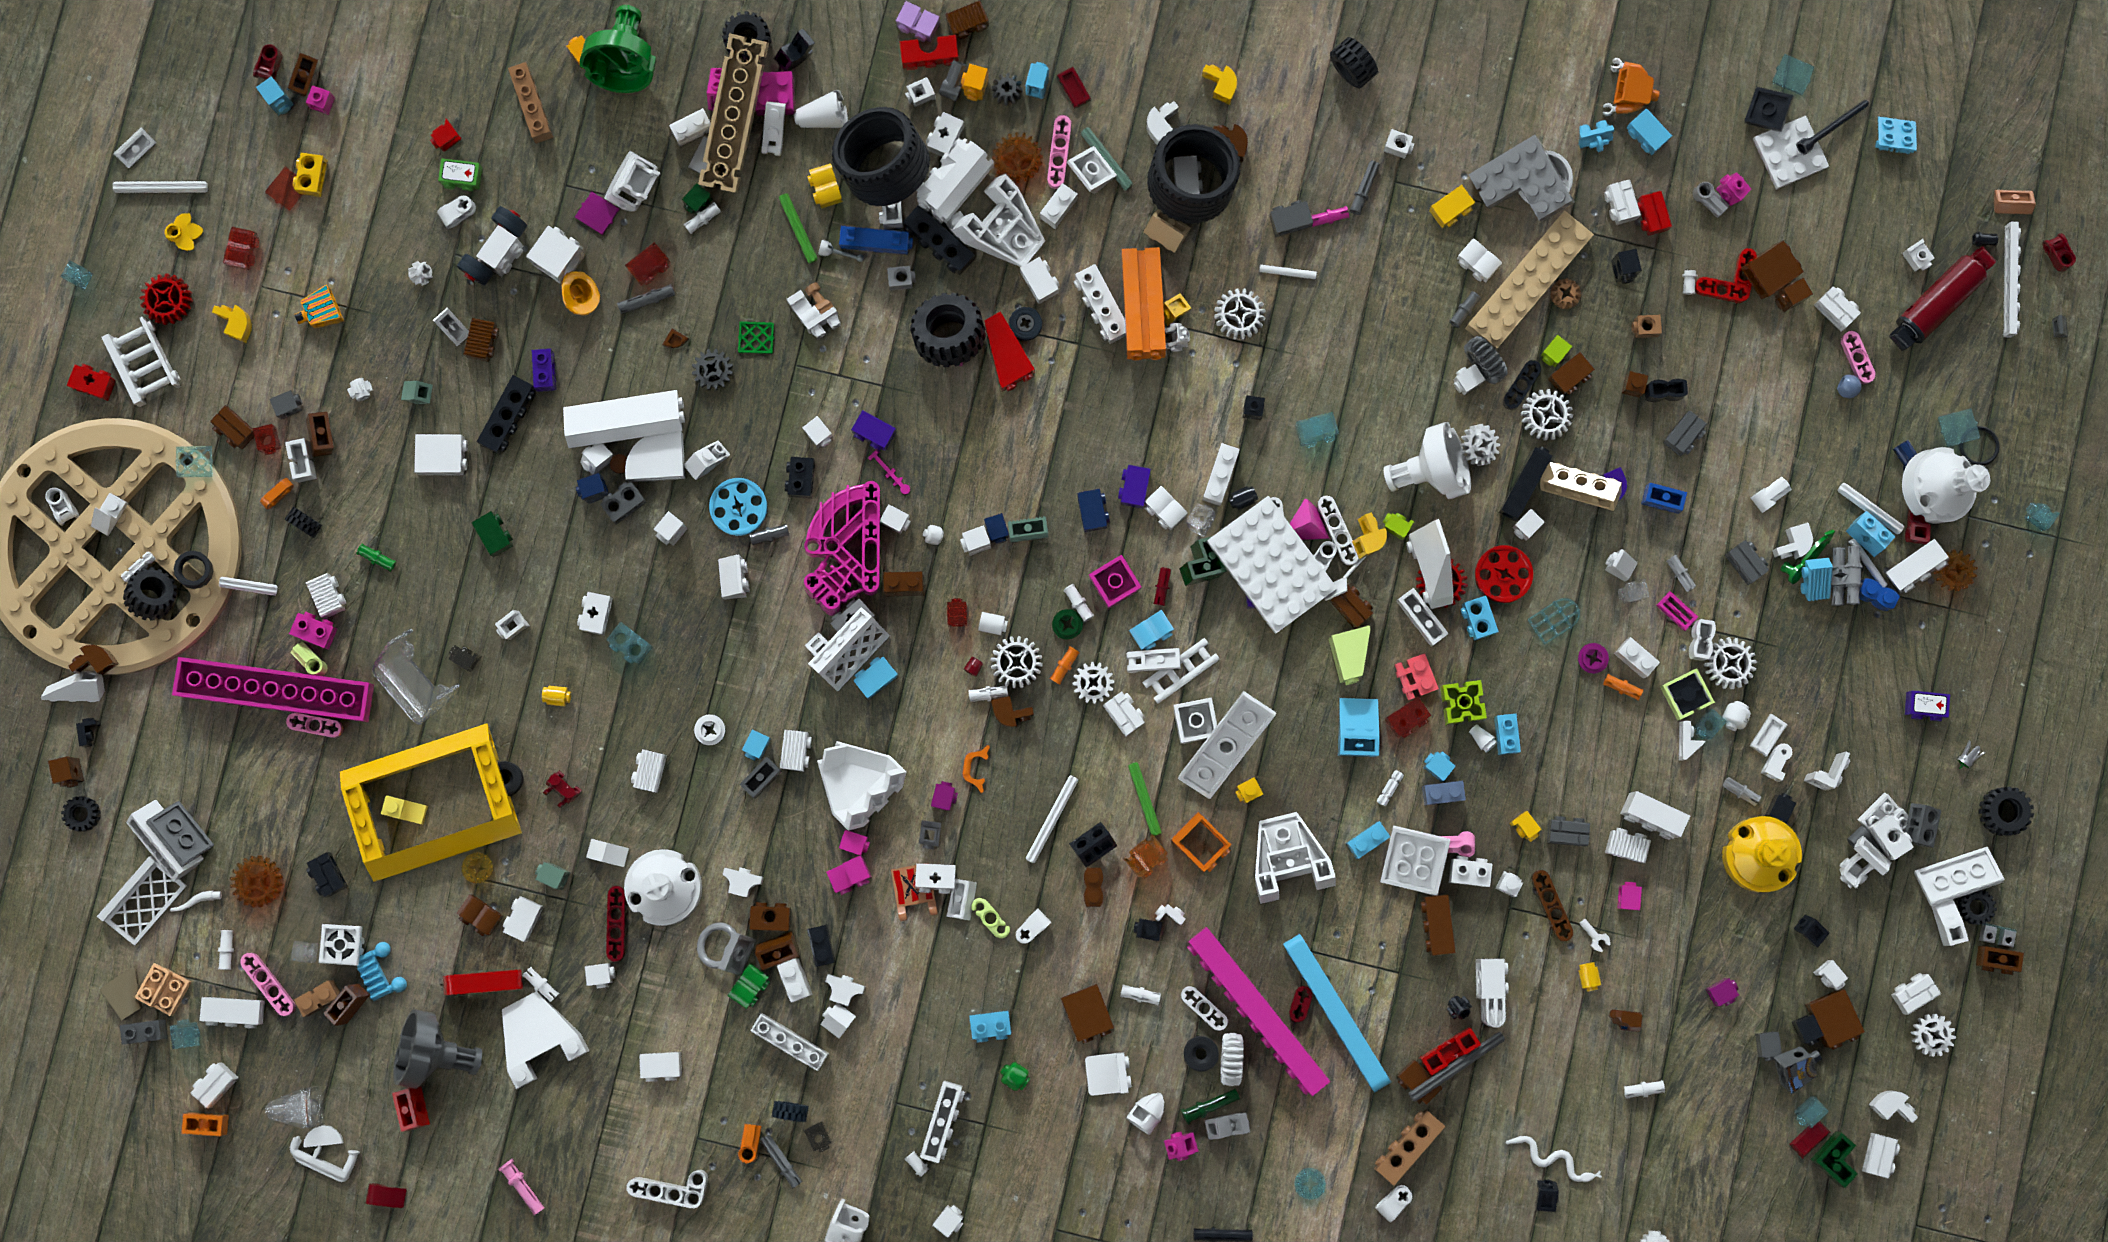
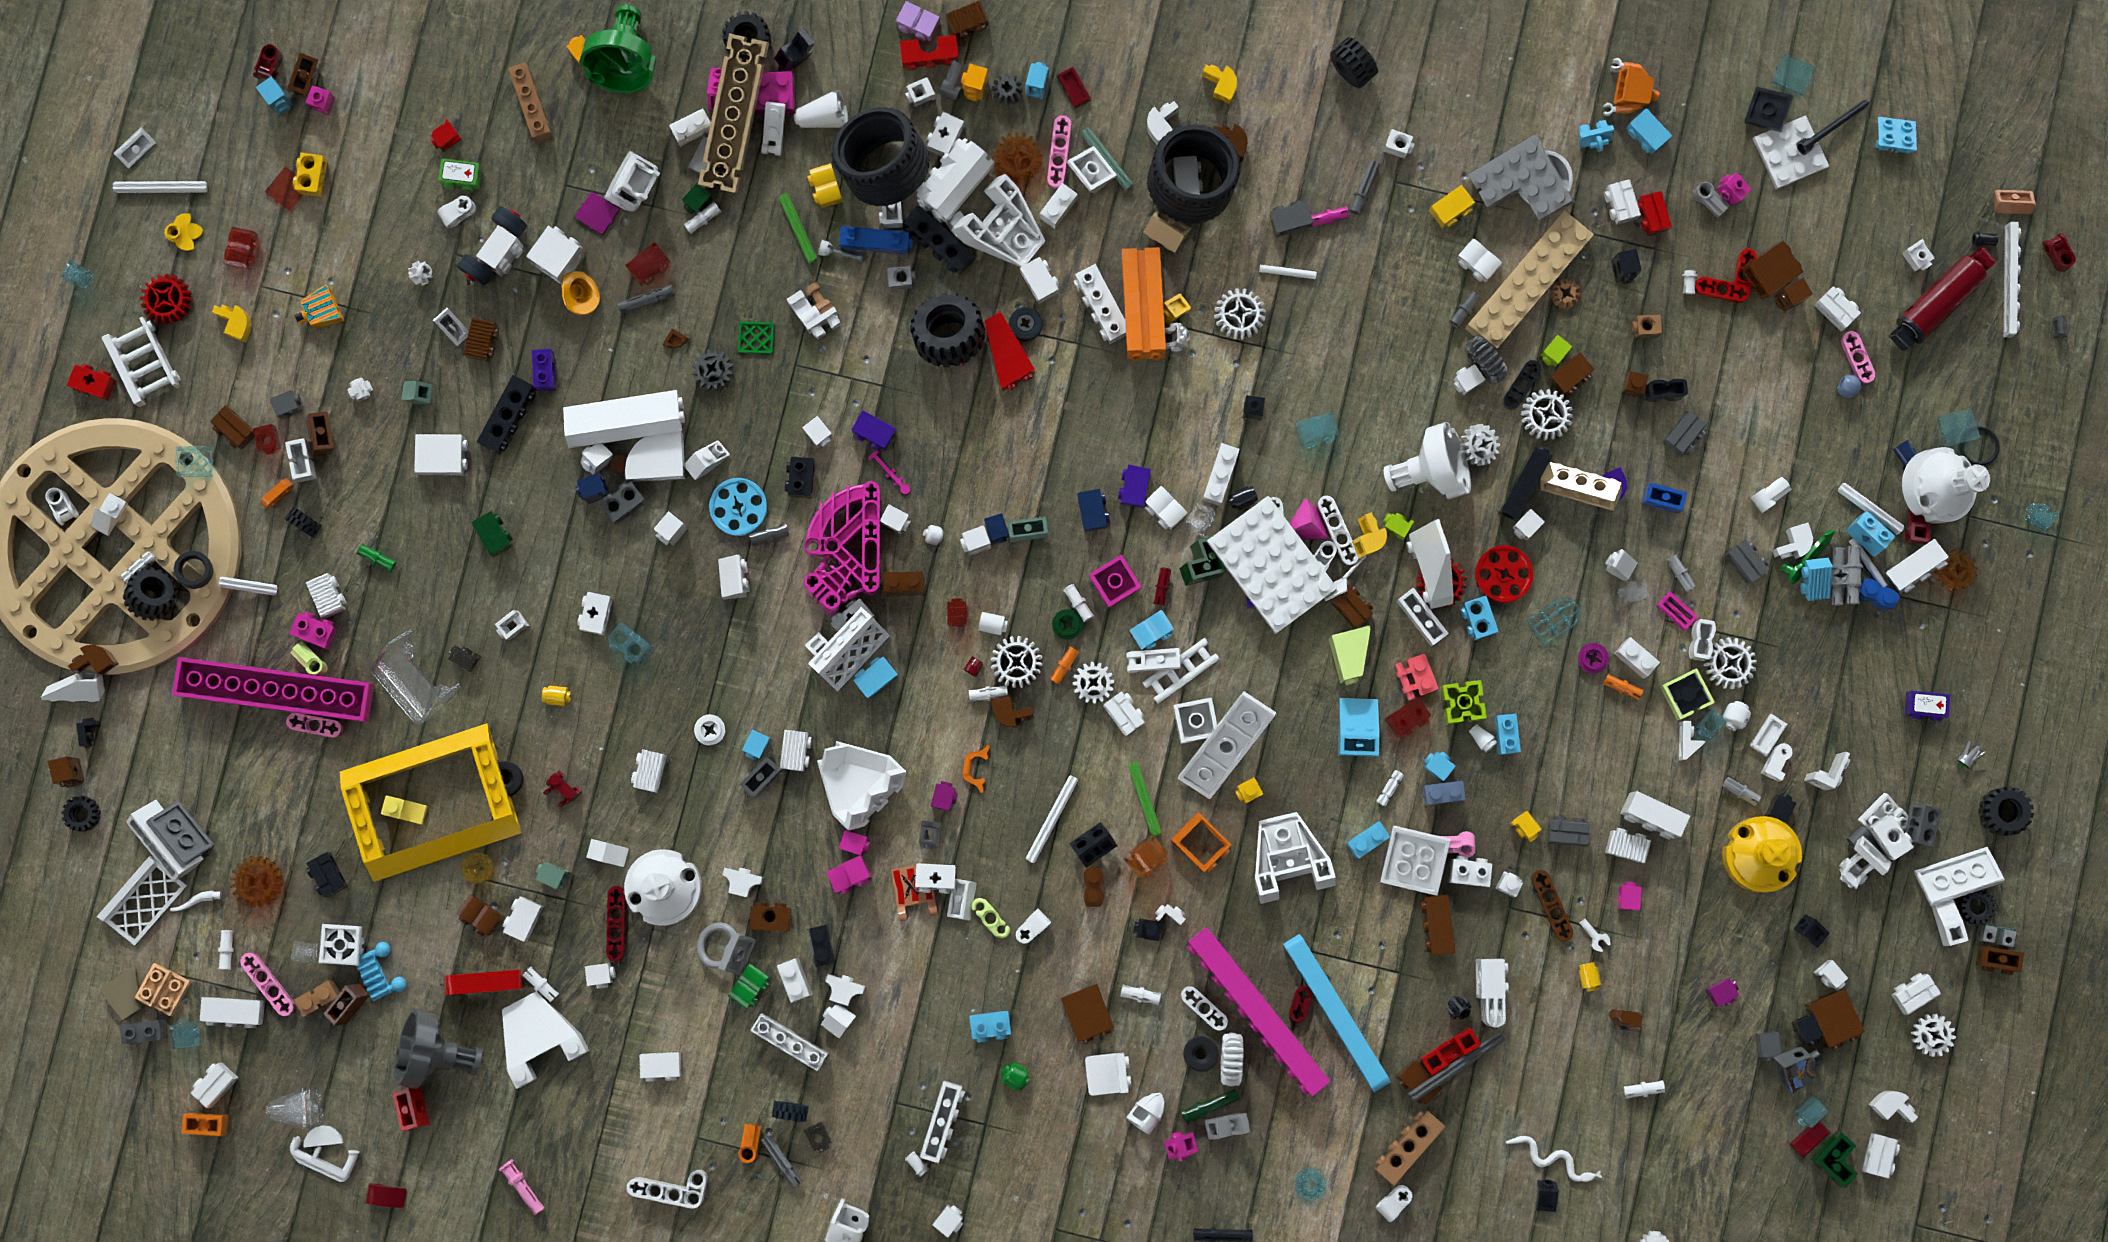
reddish brown brick [755,932,799,970] -> none

